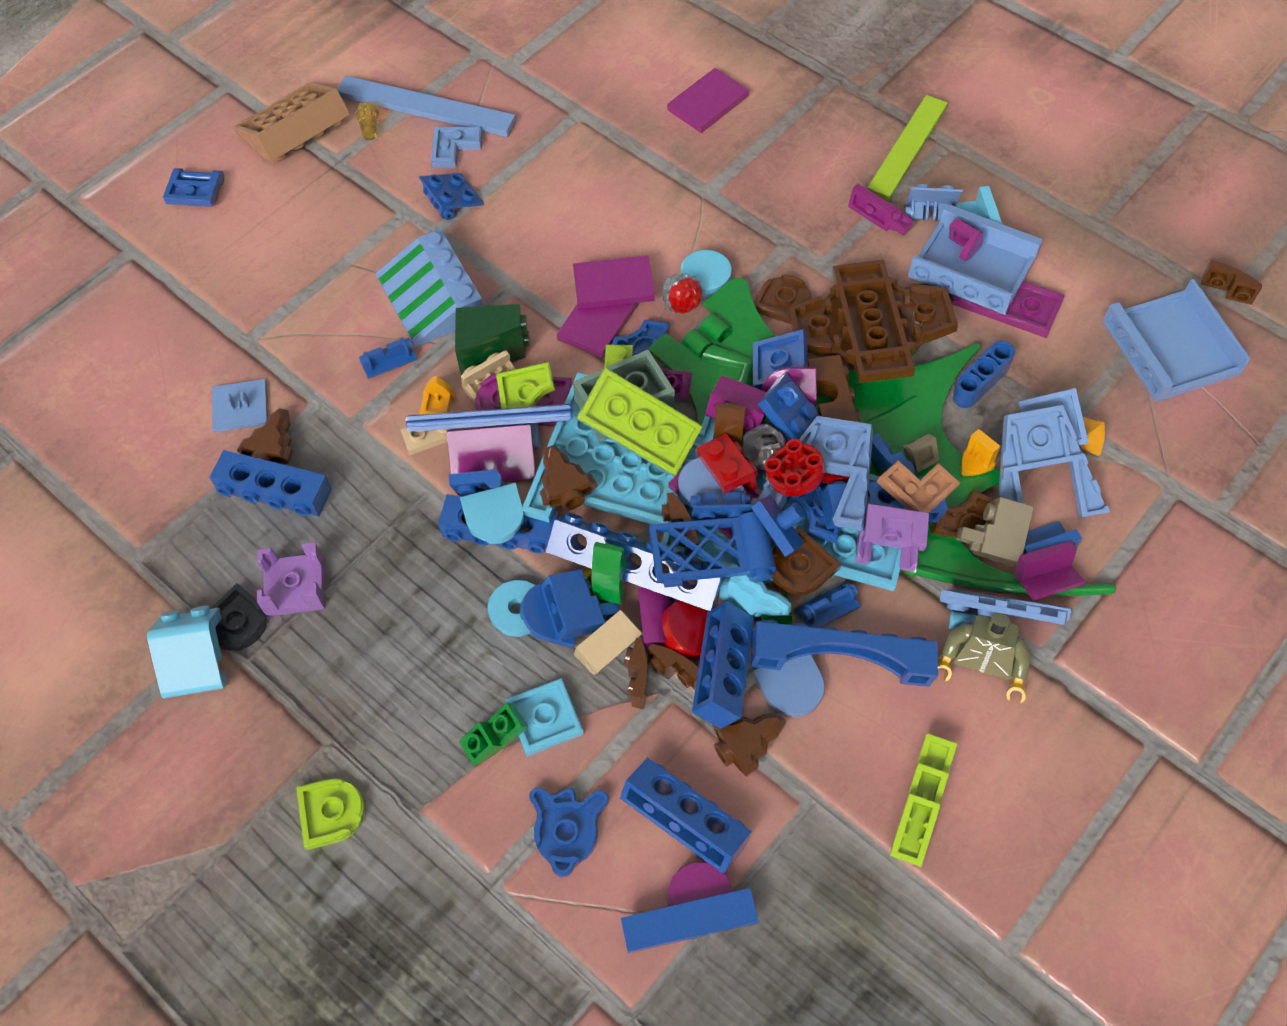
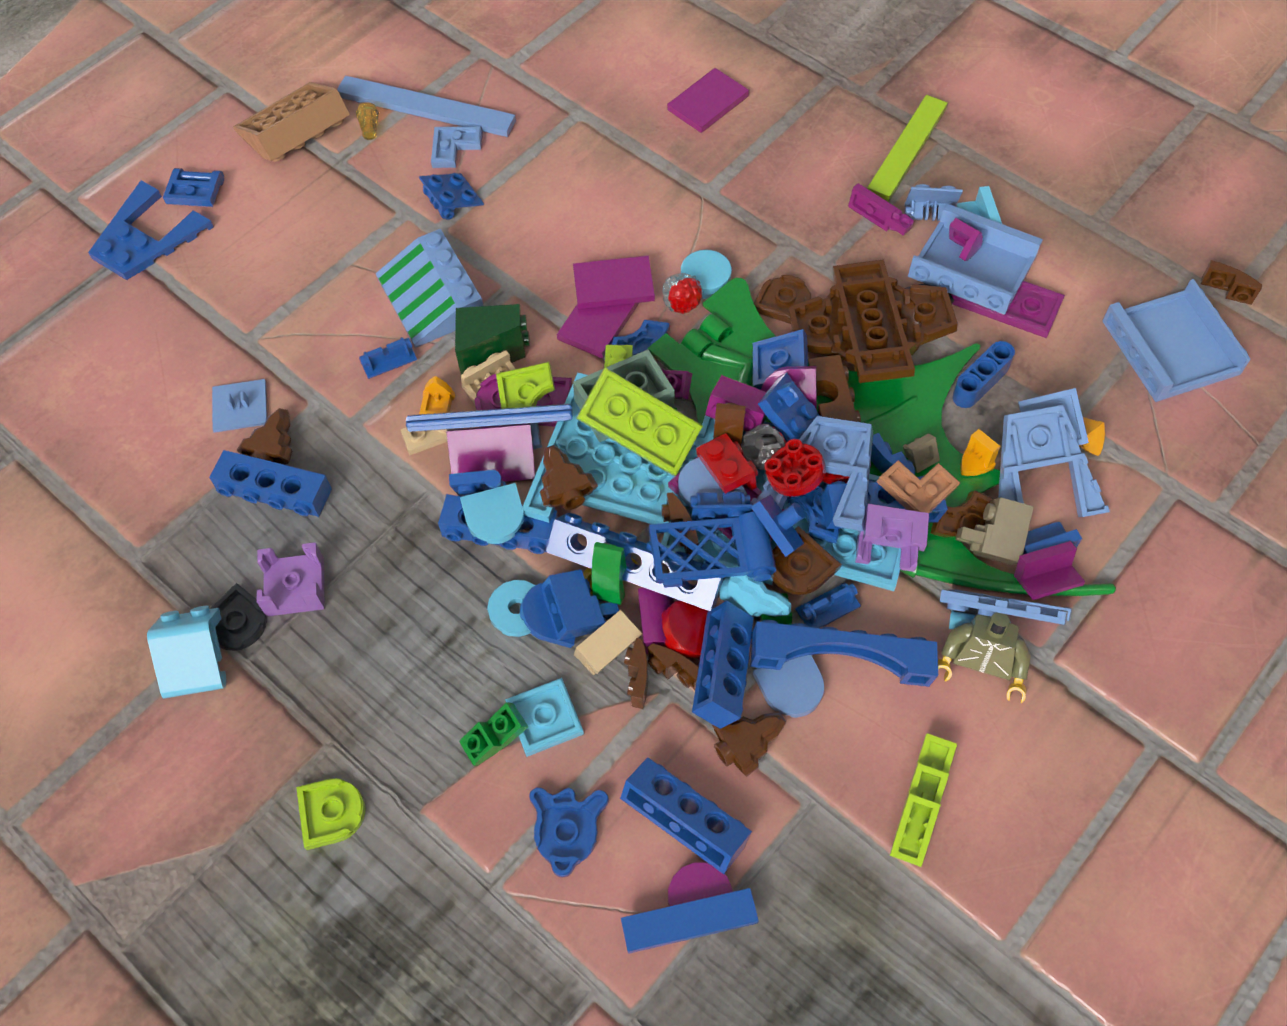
none -> blue wing [88,180,214,280]

